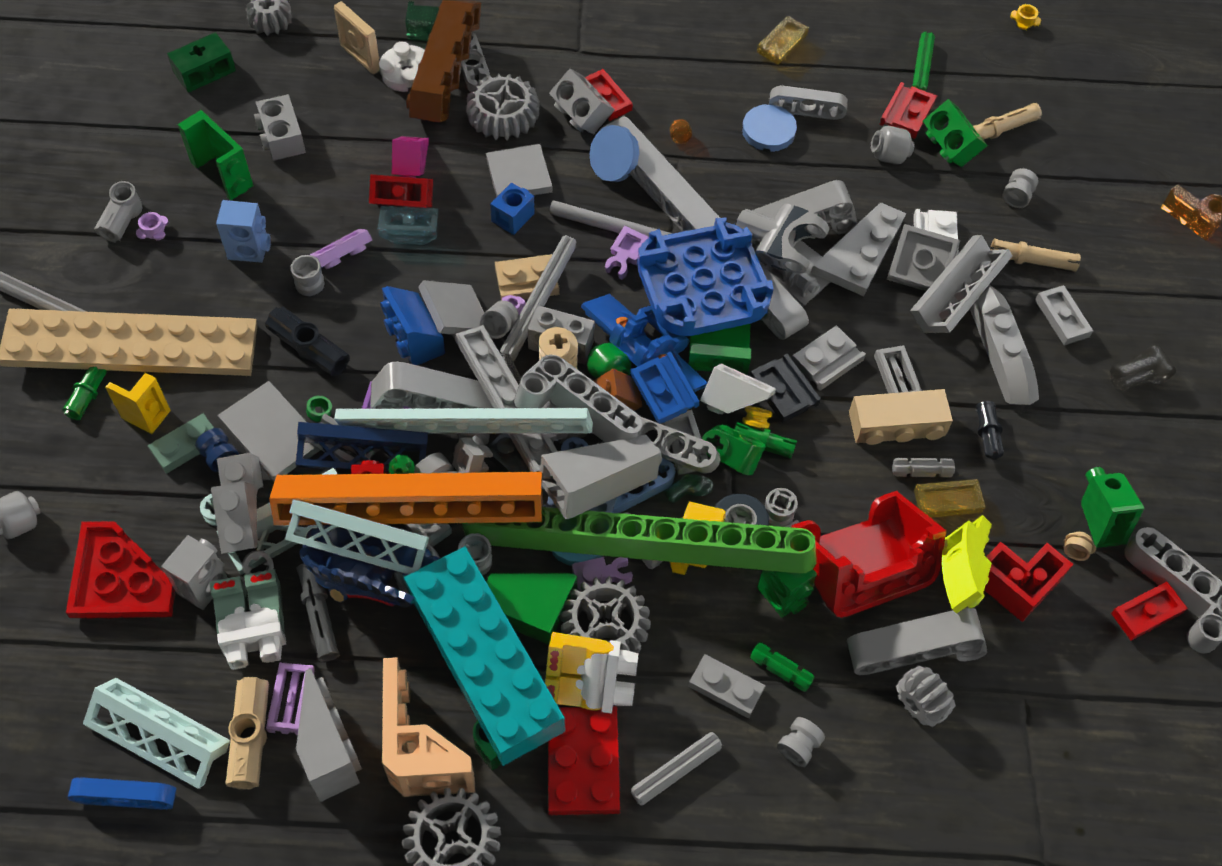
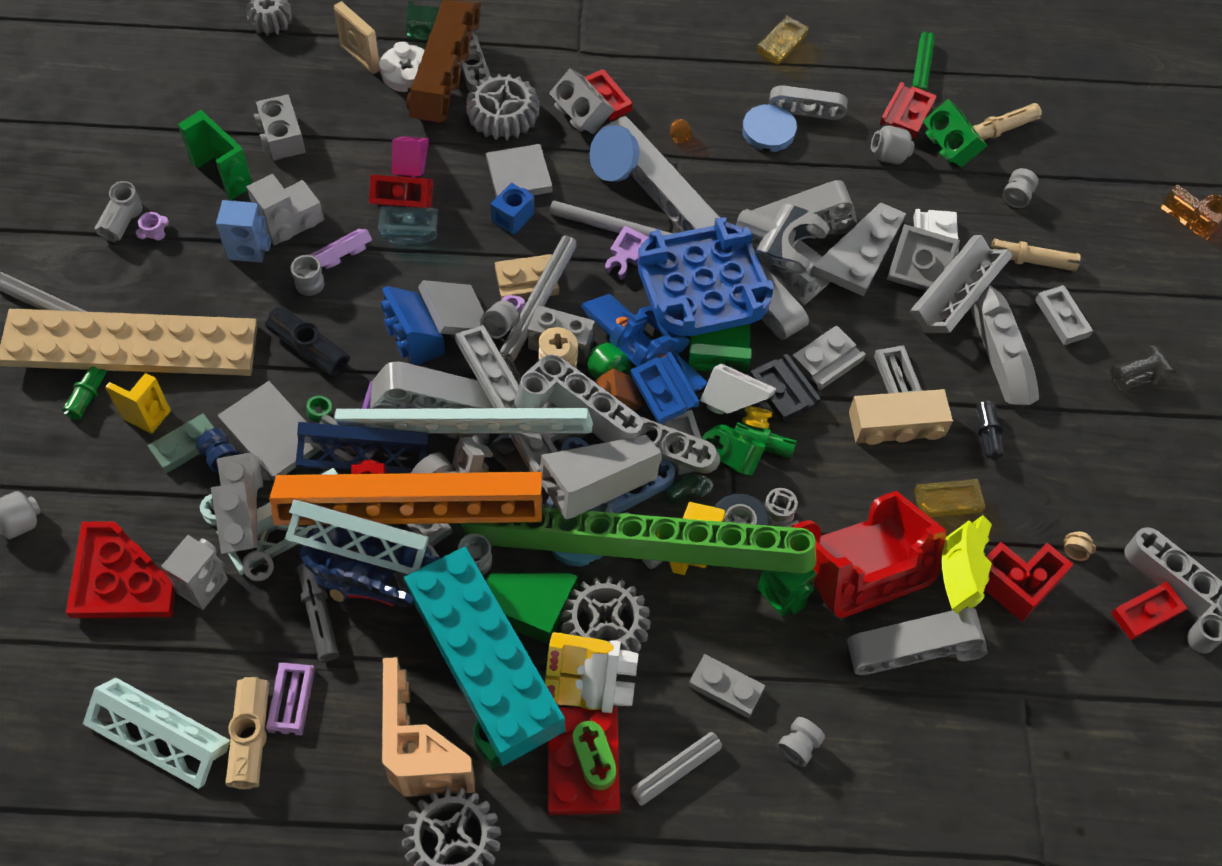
blue beam [67,778,177,809] -> none
dark green brick [167,32,236,93] -> none
hips [209,569,286,670] -> none
light grey slope [296,668,362,802] -> none
green axle [389,454,415,474] -> none
lavender plate [572,557,633,592] -> none
green axle [750,642,814,692] -> none
light grey axle [892,458,955,477] -> none
light grey gear [896,666,956,727] -> none
yellow plate [1010,4,1041,30] -> none
green torso [1081,467,1144,548] -> none
none -> light grey brick [246,174,324,246]
none -> bright green beam [573,721,616,790]

